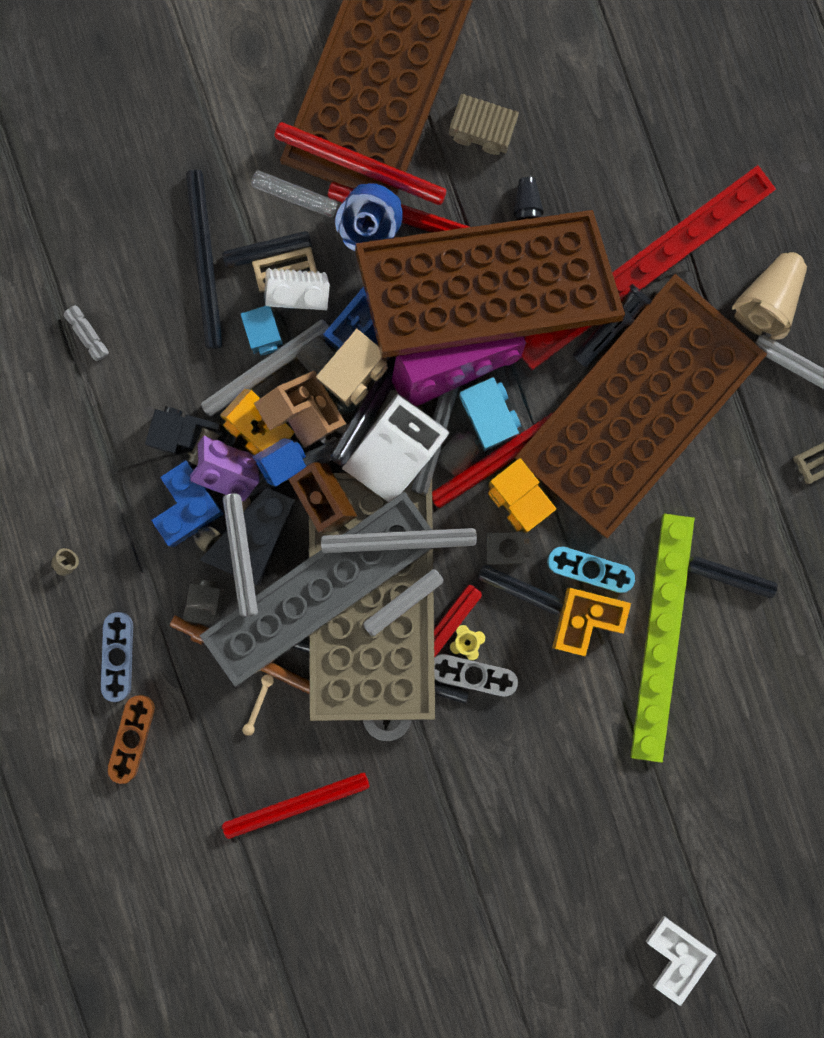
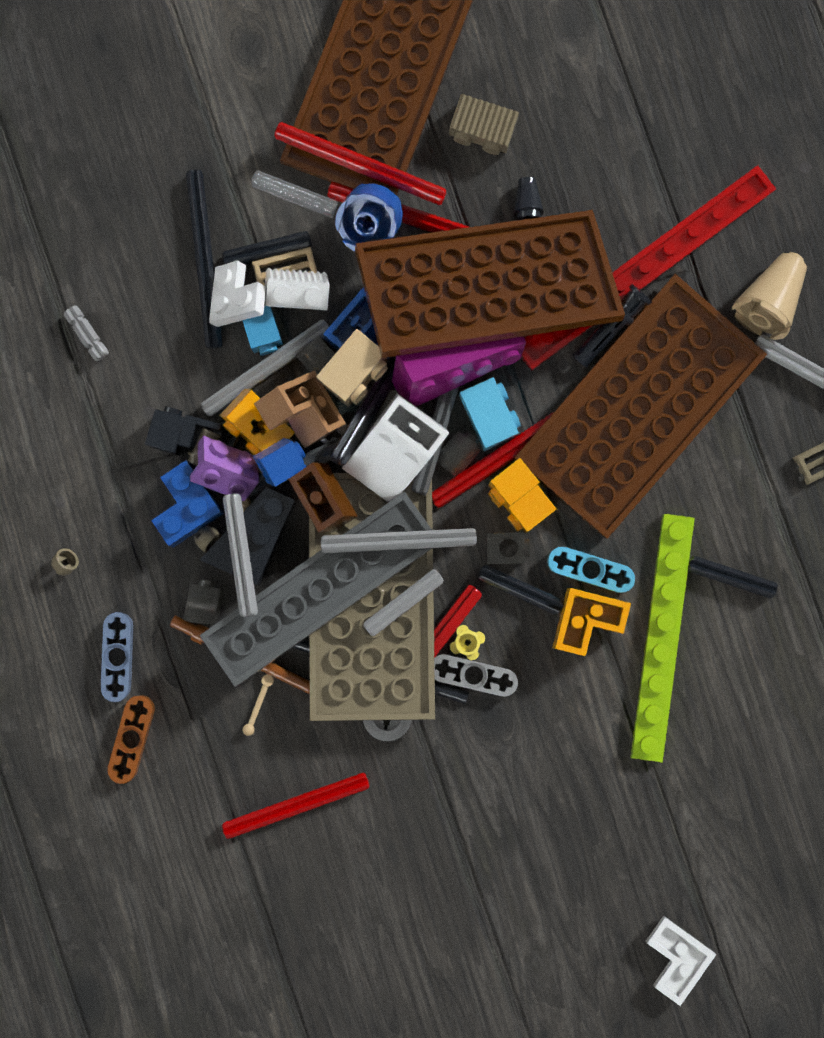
none -> white plate [209,261,266,327]

